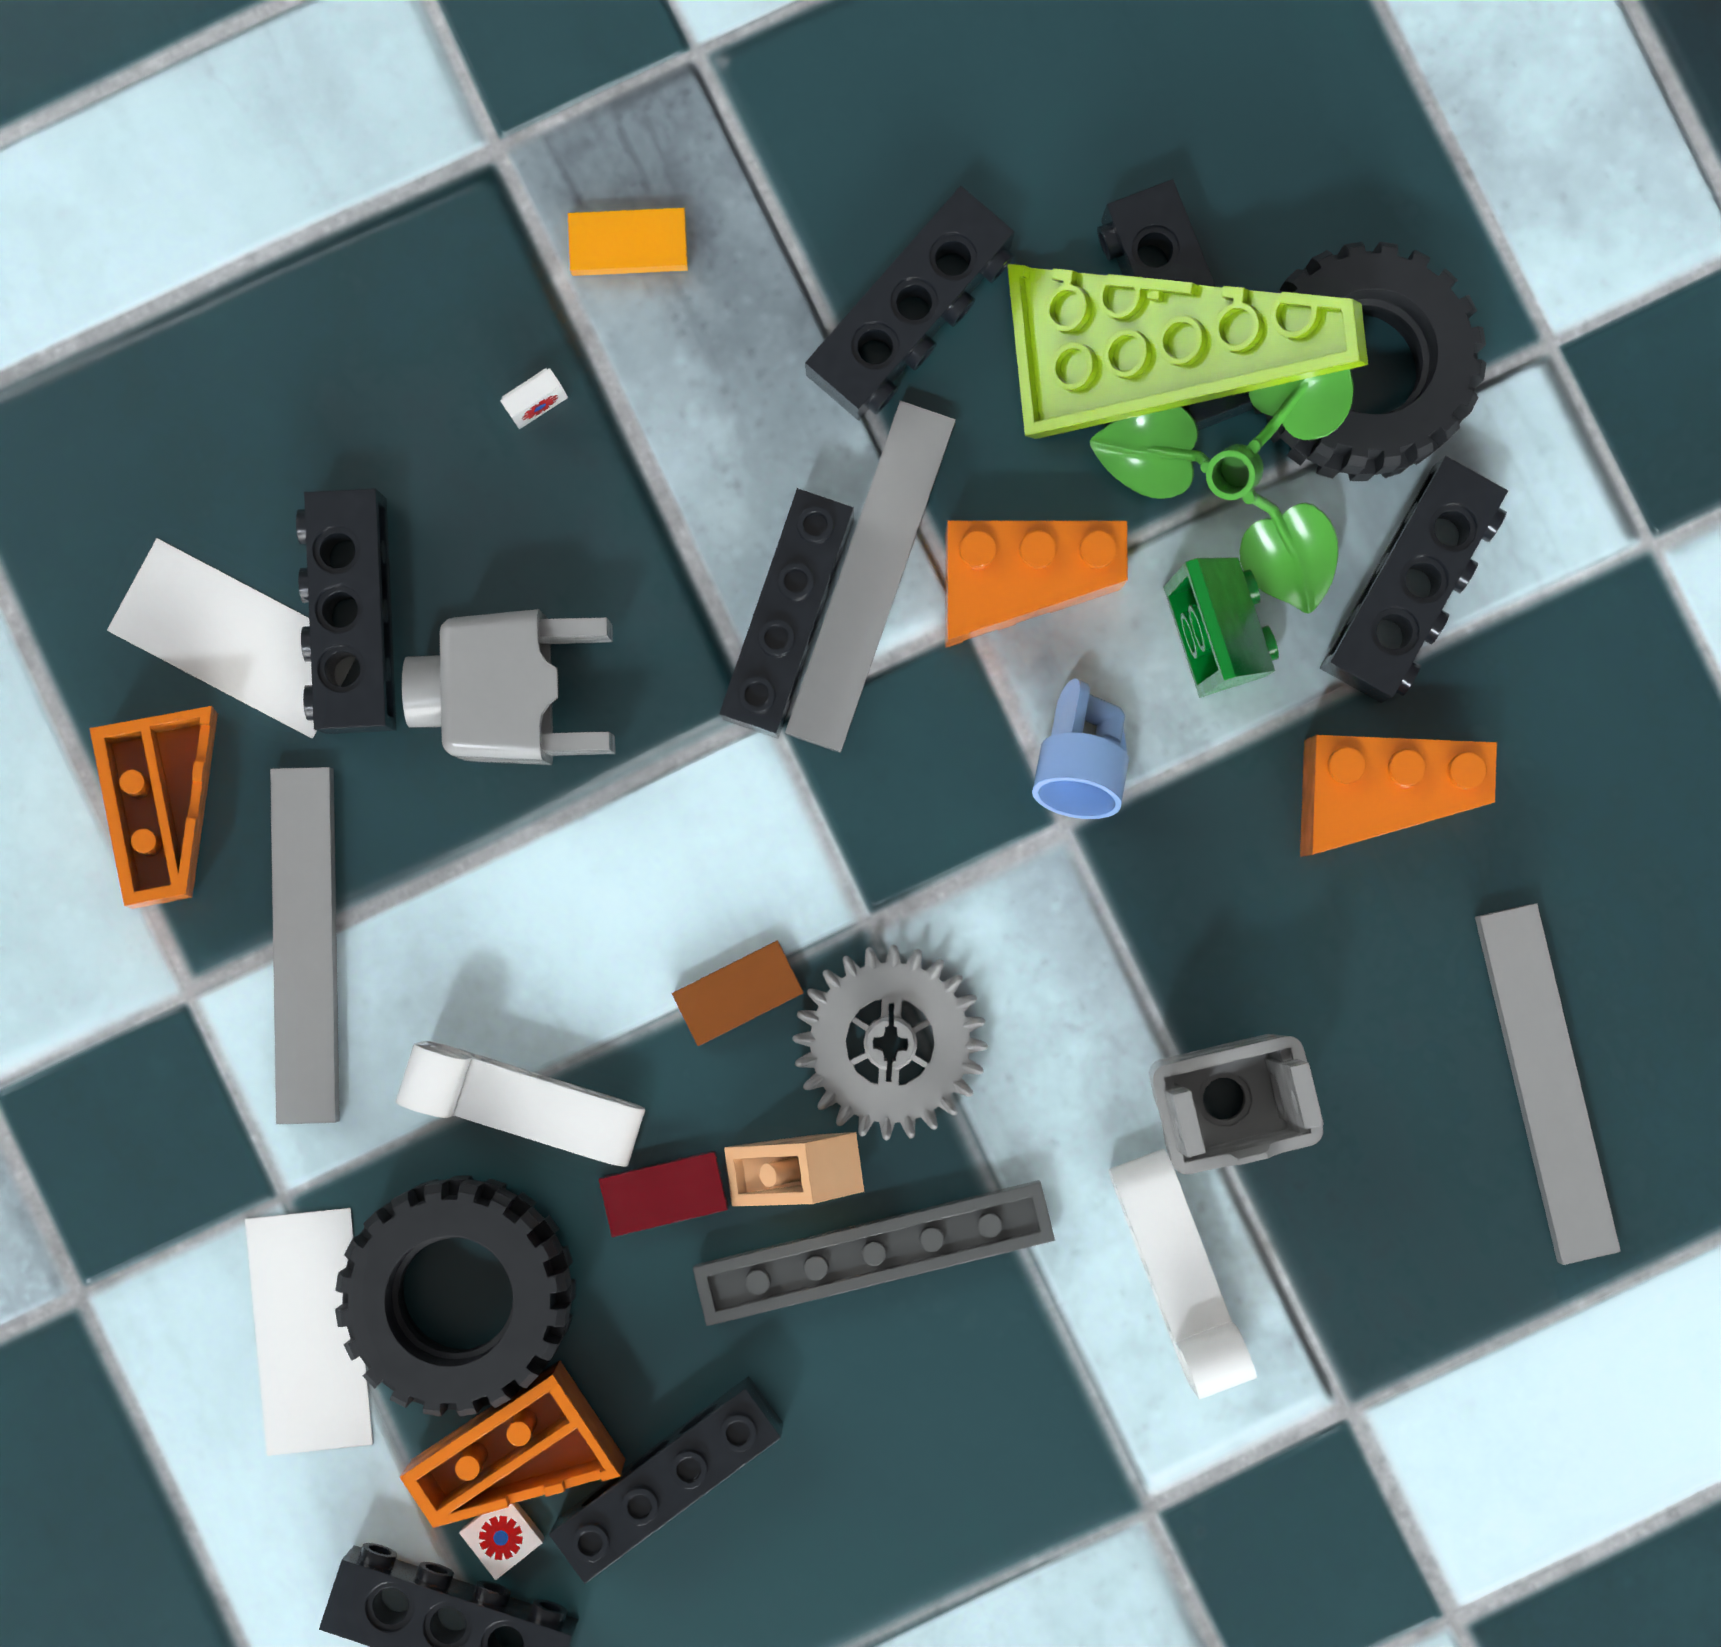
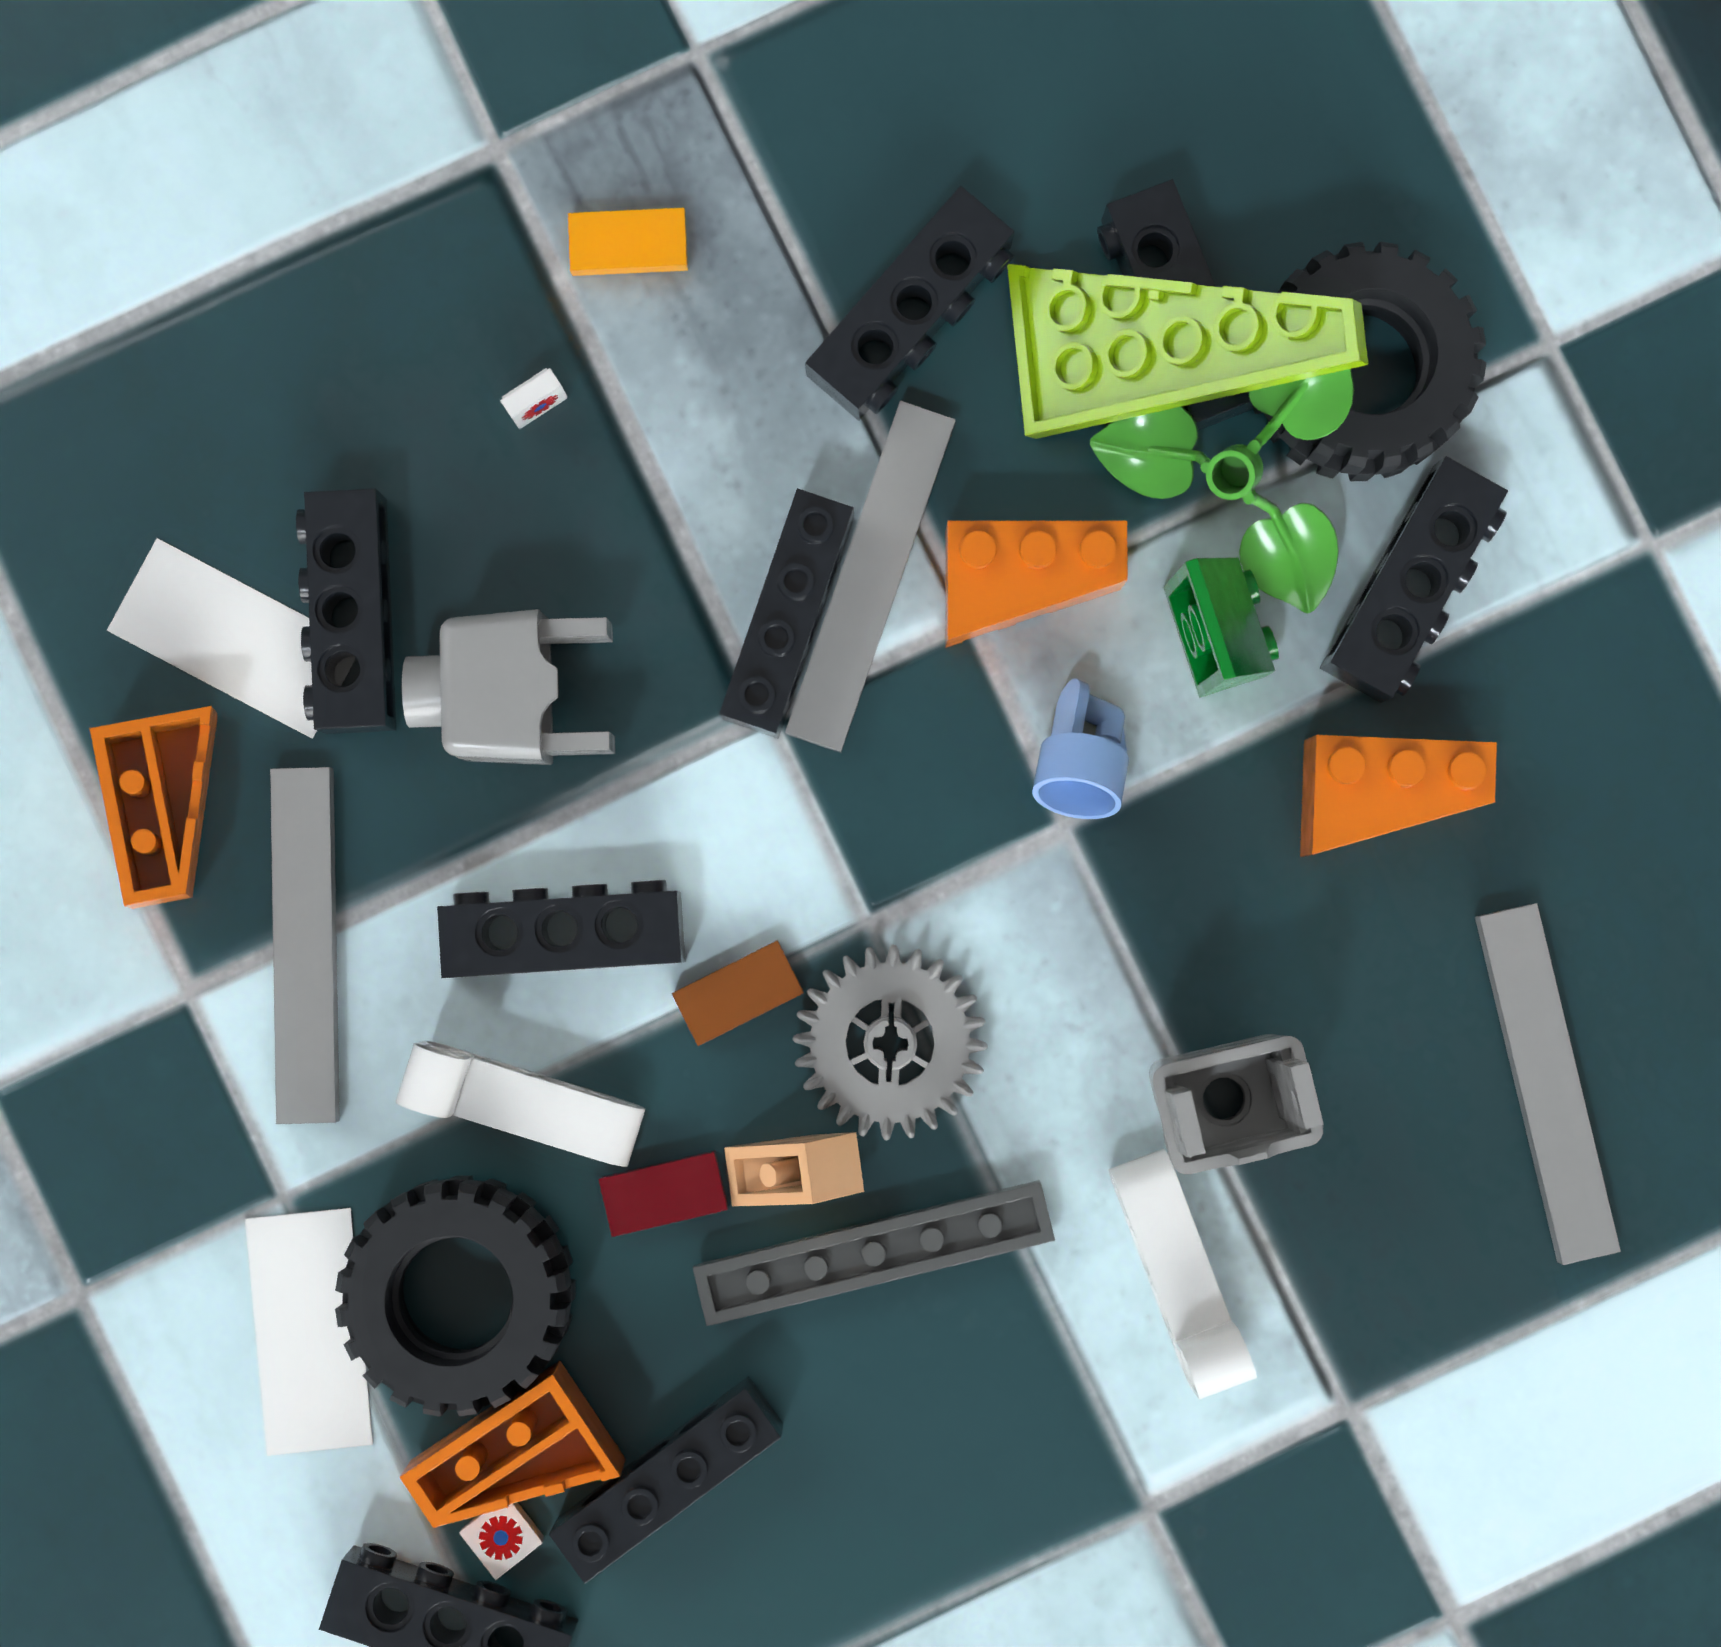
none -> black brick [437,880,685,978]

